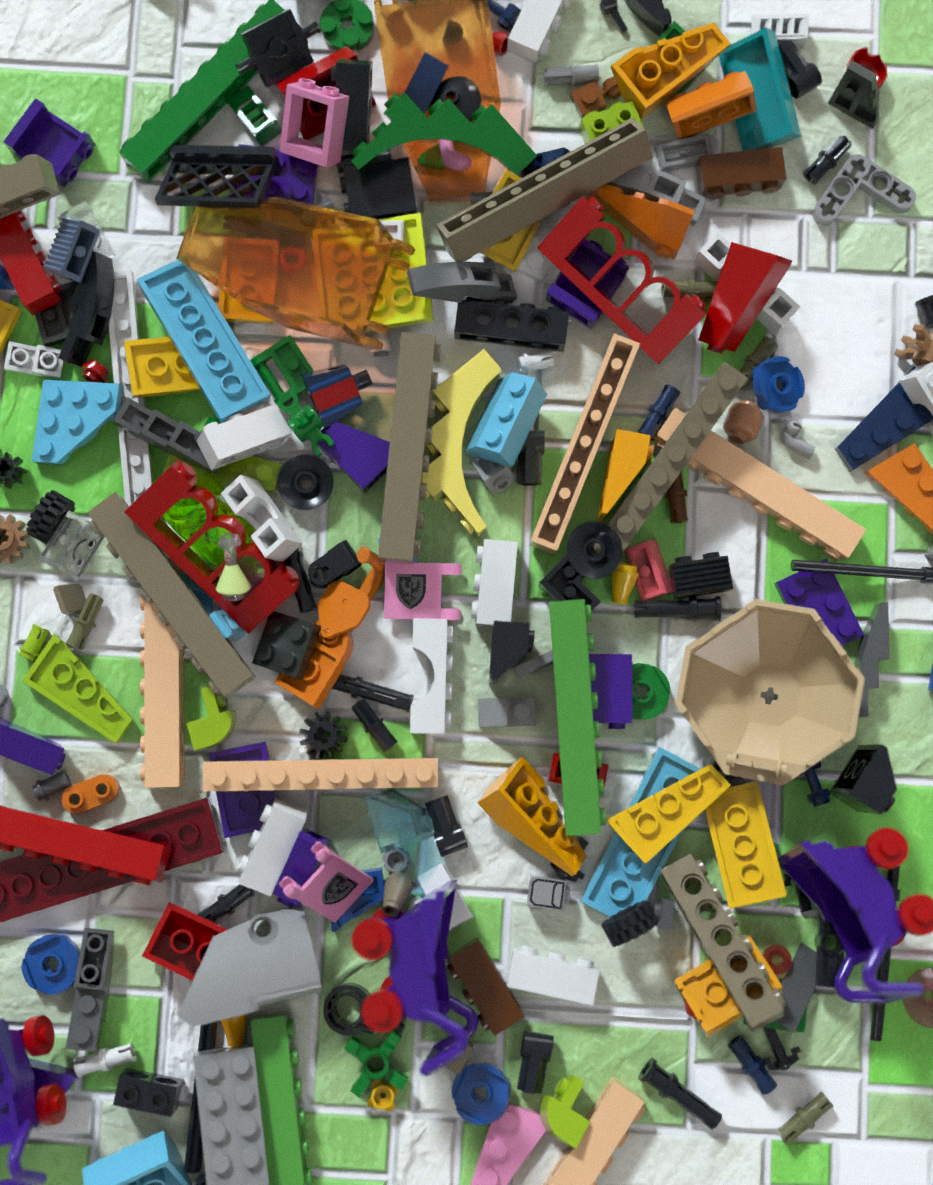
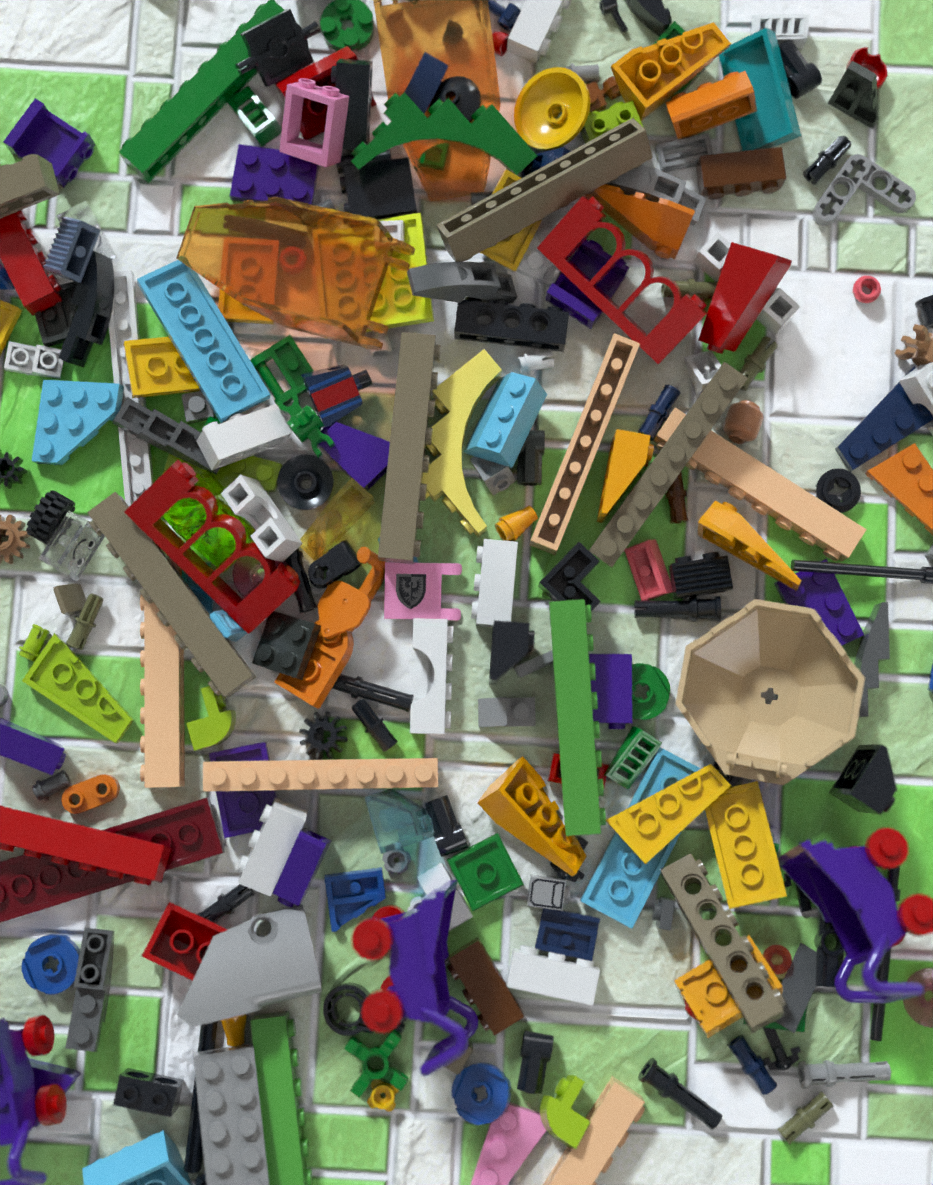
white pin [74,1043,136,1077] -> none
red plate [81,360,109,383] -> none
black fence [154,145,282,209] -> none
piece [216,534,251,601] -> none
bright pink flag [279,841,374,923] -> none
dark tan cone [382,872,413,917] -> none
bright pink arm [439,139,472,172] -> none
black dish [567,521,623,579] -> none
black tyre [601,900,659,947] -> none
yellow cone [611,562,639,605] -> none
blue plate [752,356,805,414] -> none
light grey arm [782,420,816,459] -> none
dark blue bar [800,761,830,807] -> none
none -> light grey plate [182,391,215,424]
none -> clear yellow slope [300,478,375,561]
none -> green plate [446,832,524,911]
none -> light orange cone [495,505,538,541]
none -> yellow dish [514,67,590,151]
none -> dark blue plate [535,908,600,961]
none -> green slope [604,726,662,790]
none -> white slope [685,350,721,399]
none -> light orange wedge [698,500,801,591]
none -> light grey pin [798,1060,891,1089]
none -> black gear [815,468,861,513]
none -> coral plate [852,276,881,303]

